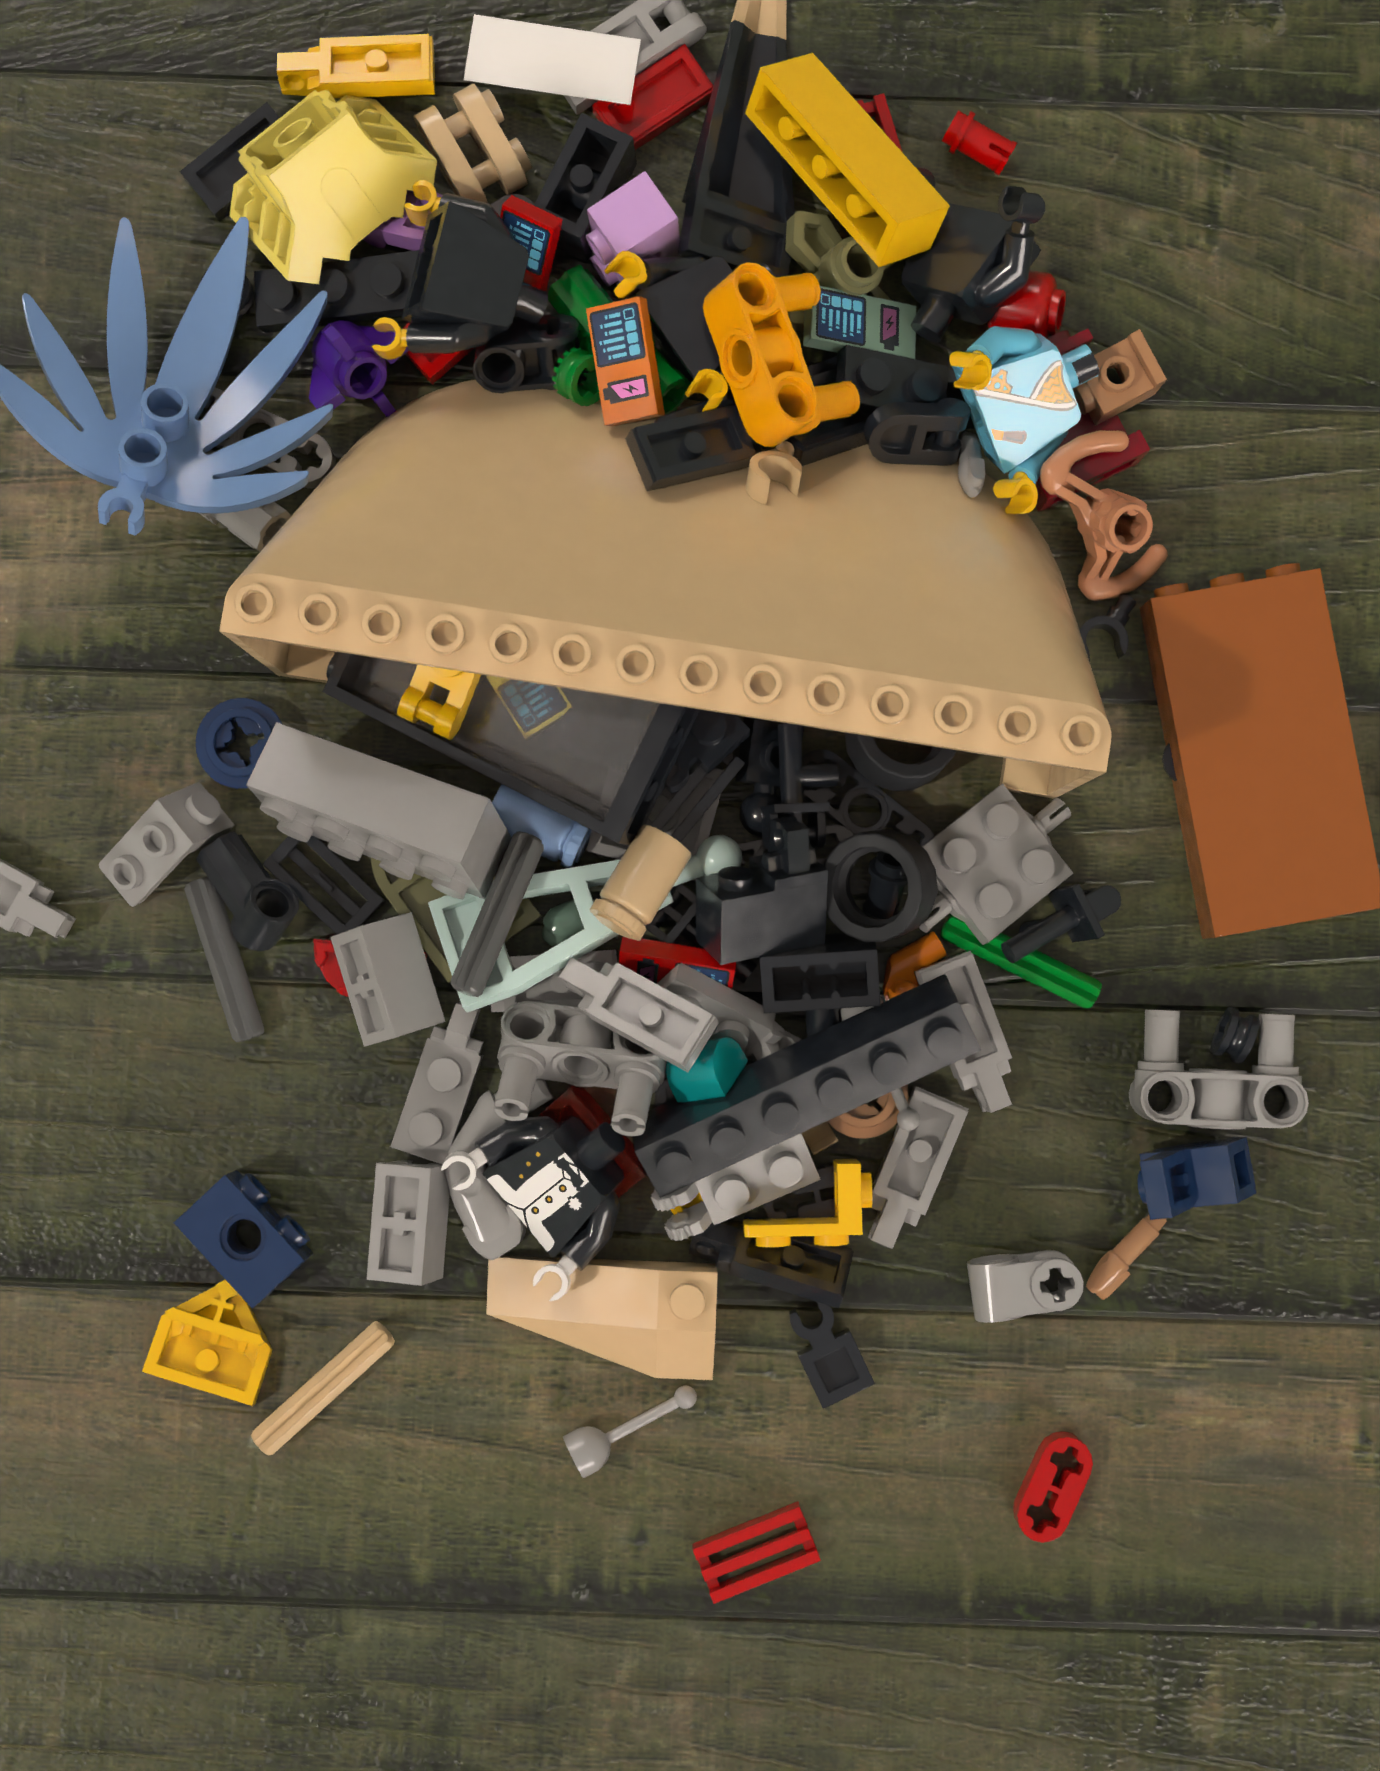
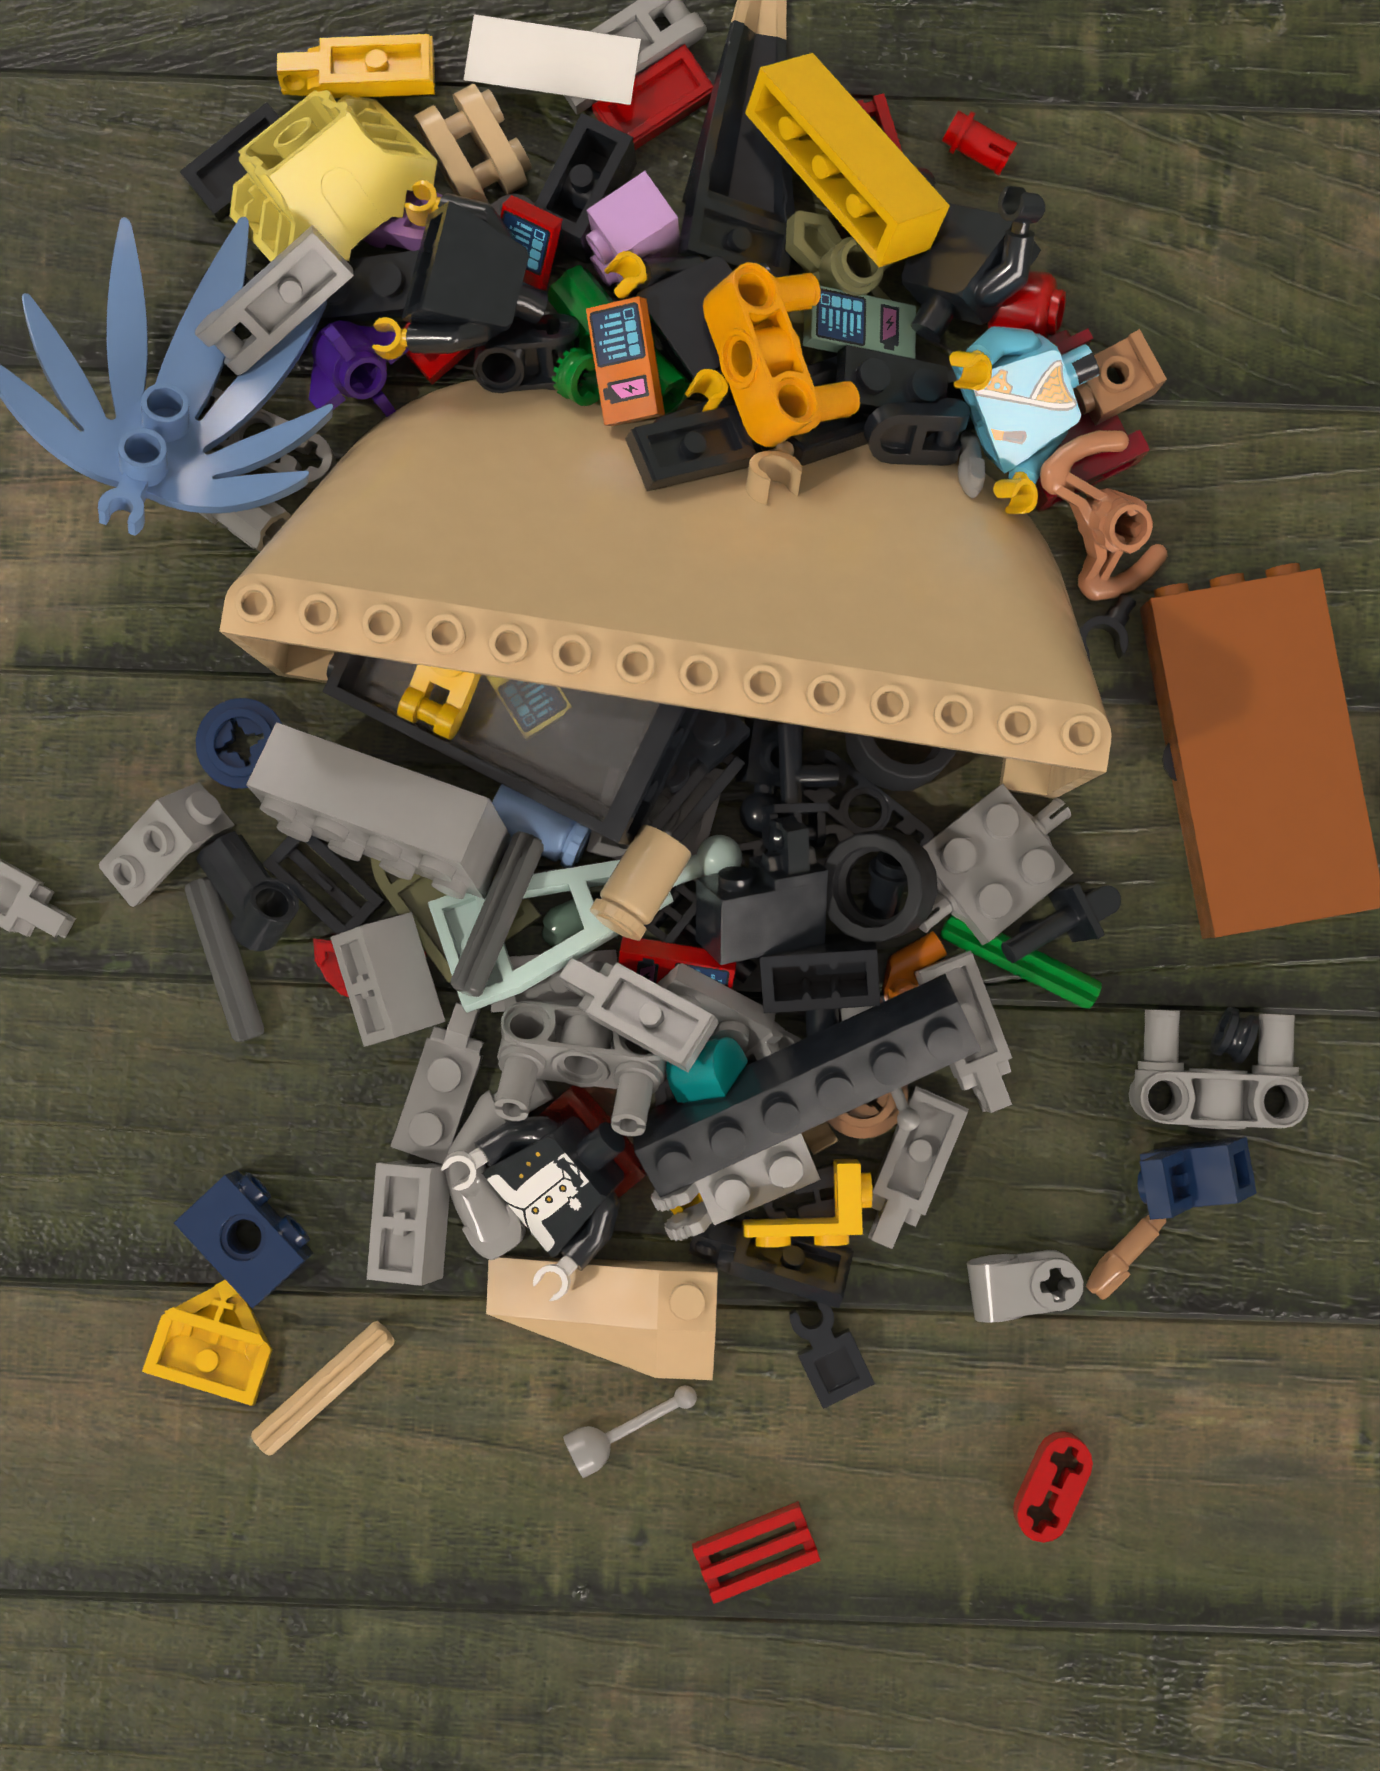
none -> light grey plate [195,225,354,376]

